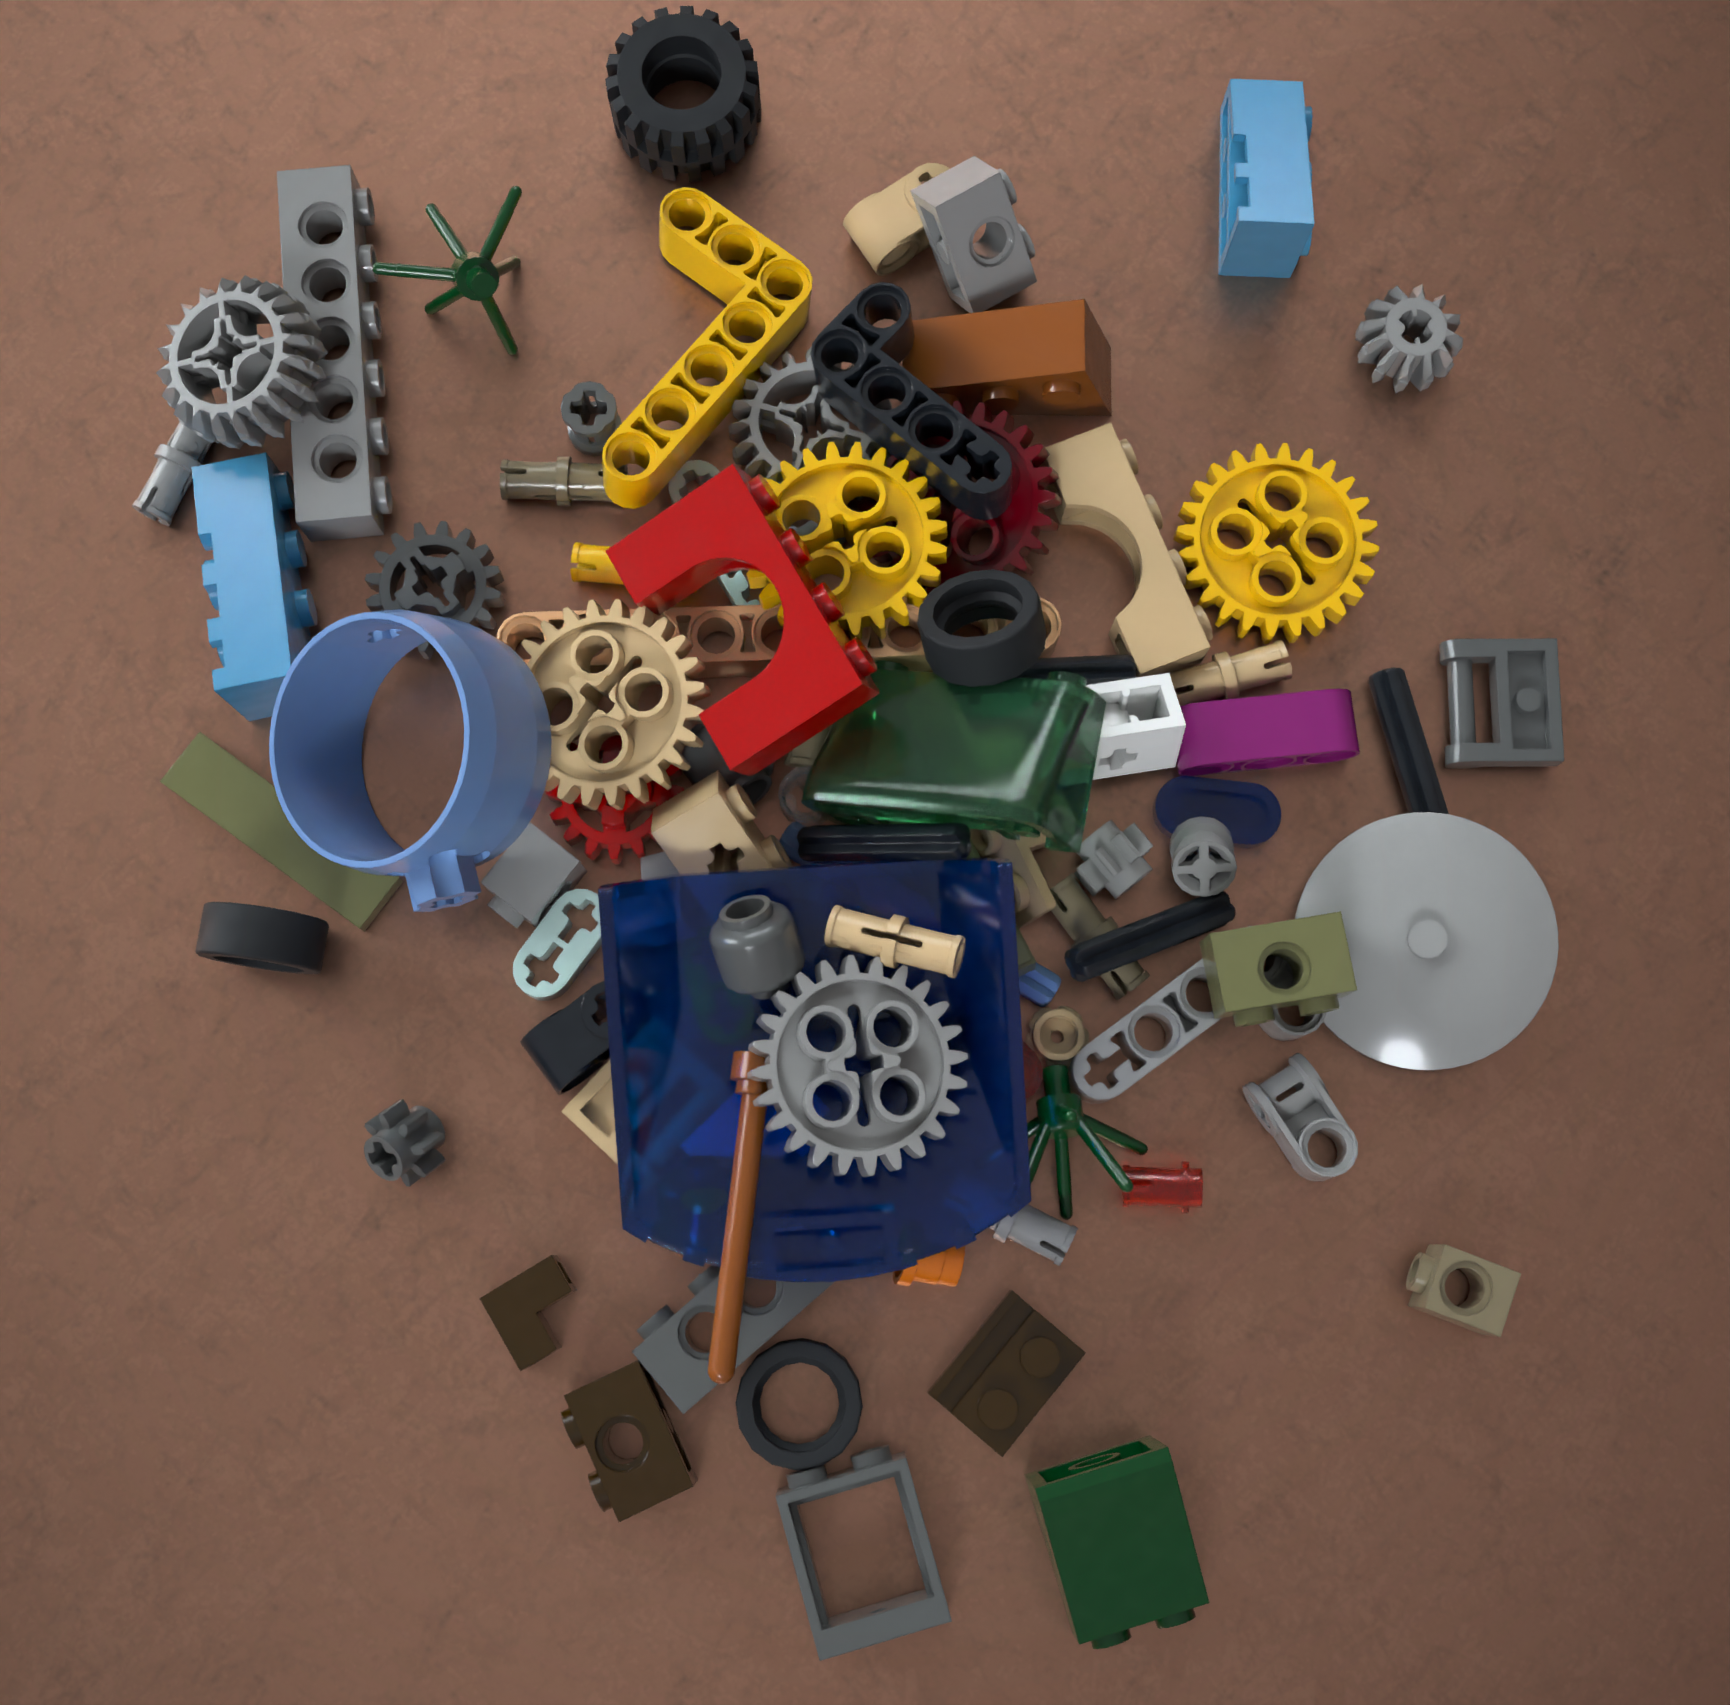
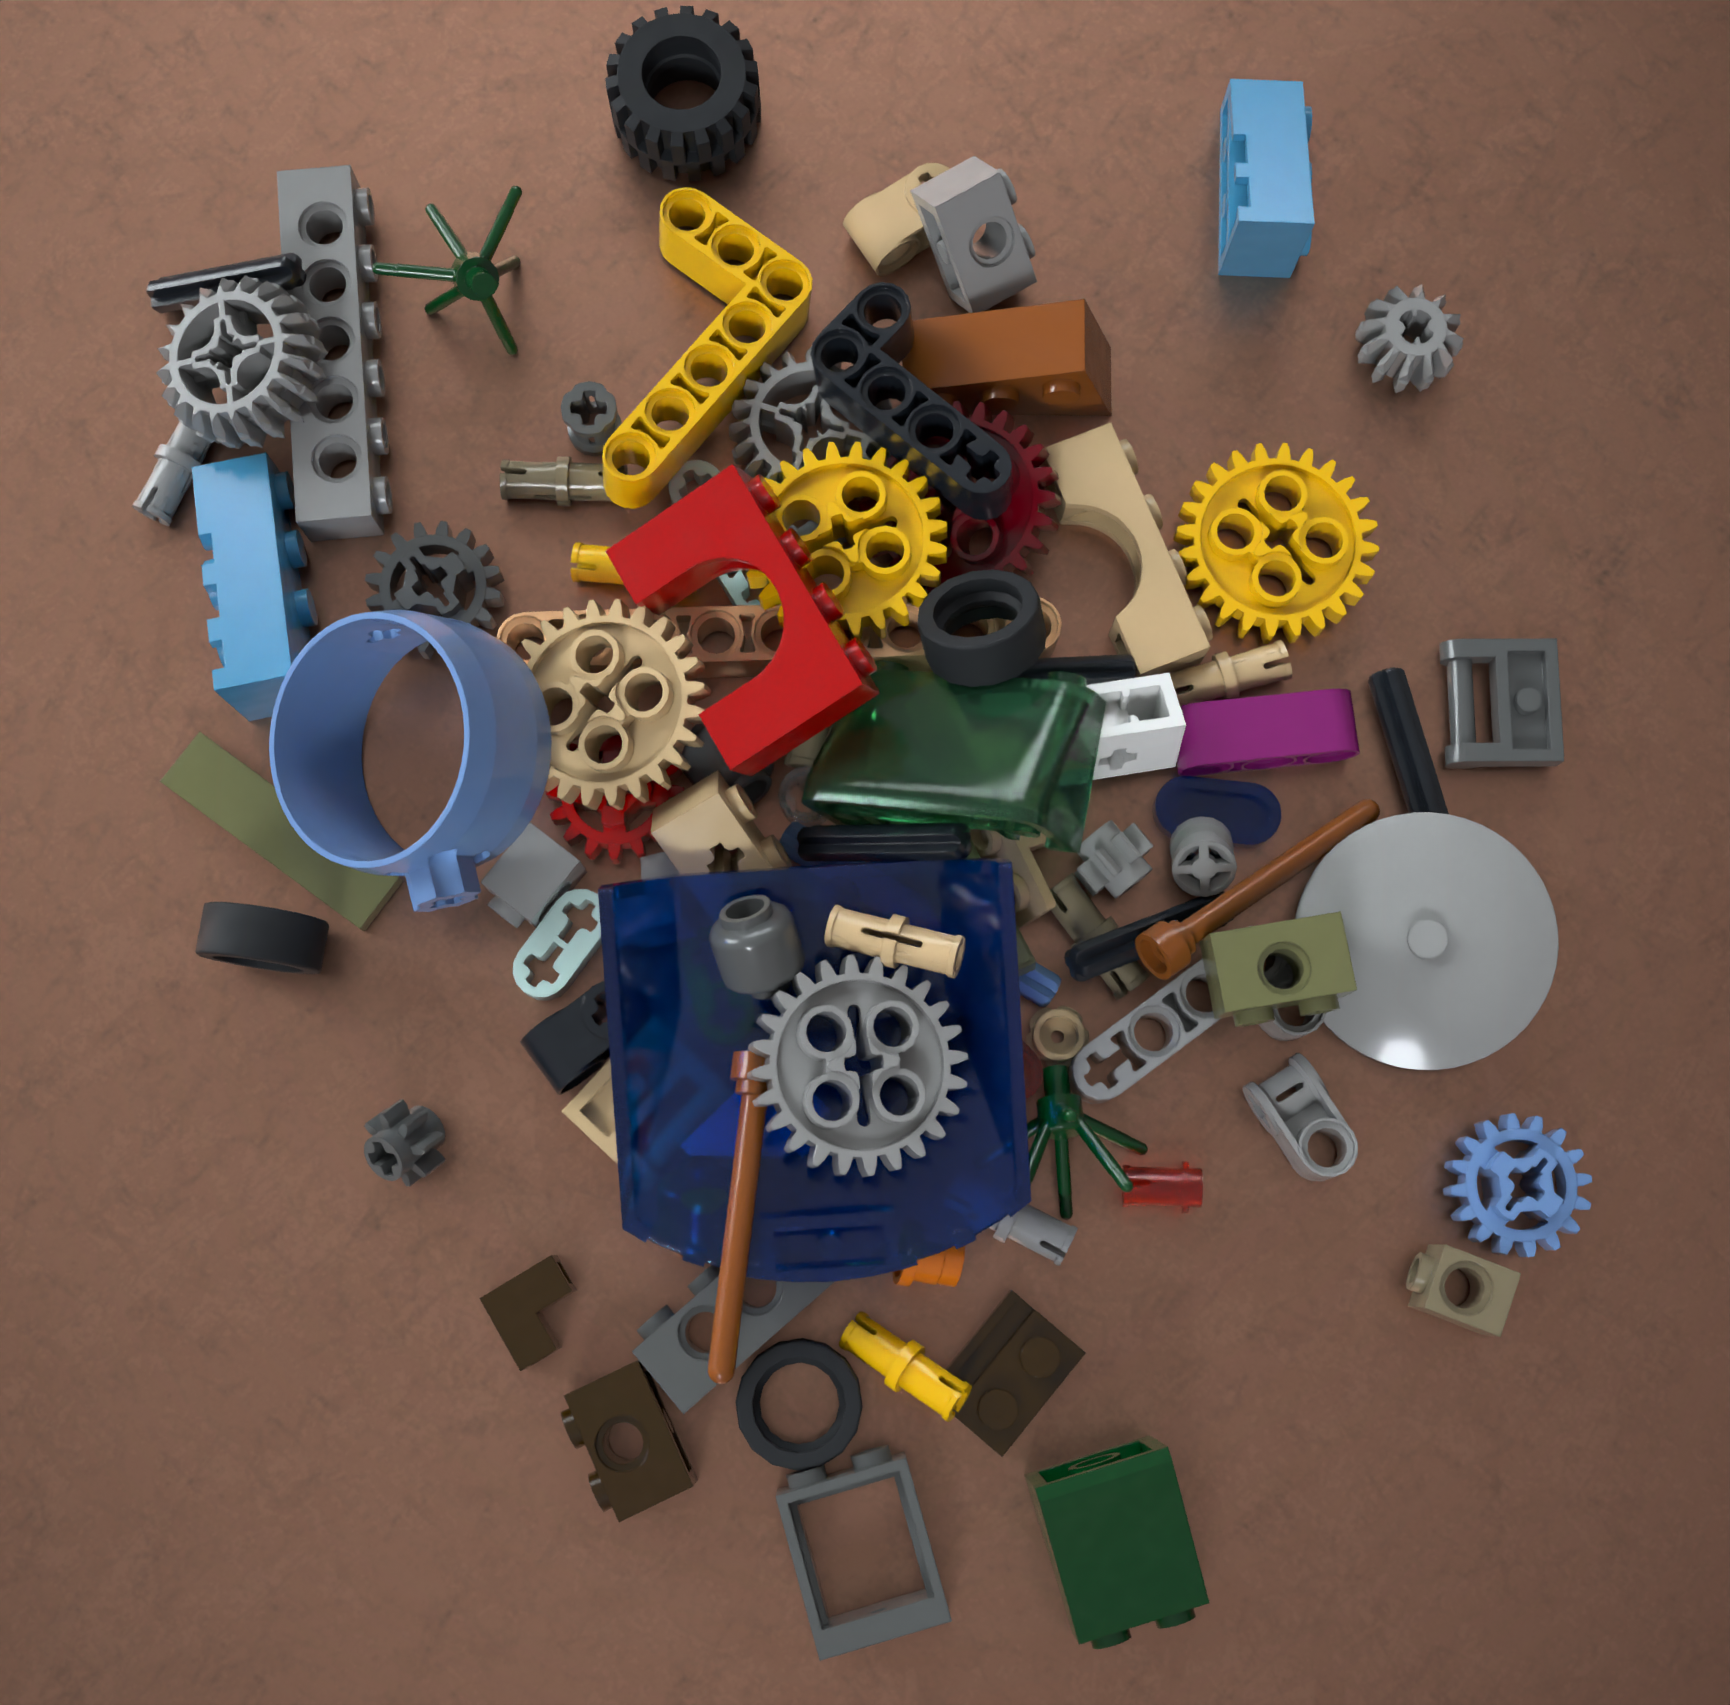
none -> black axle [146,253,307,313]
none -> yellow pin [839,1311,972,1422]
none -> dark orange piece [1135,799,1380,980]
none -> medium blue gear [1443,1113,1592,1257]

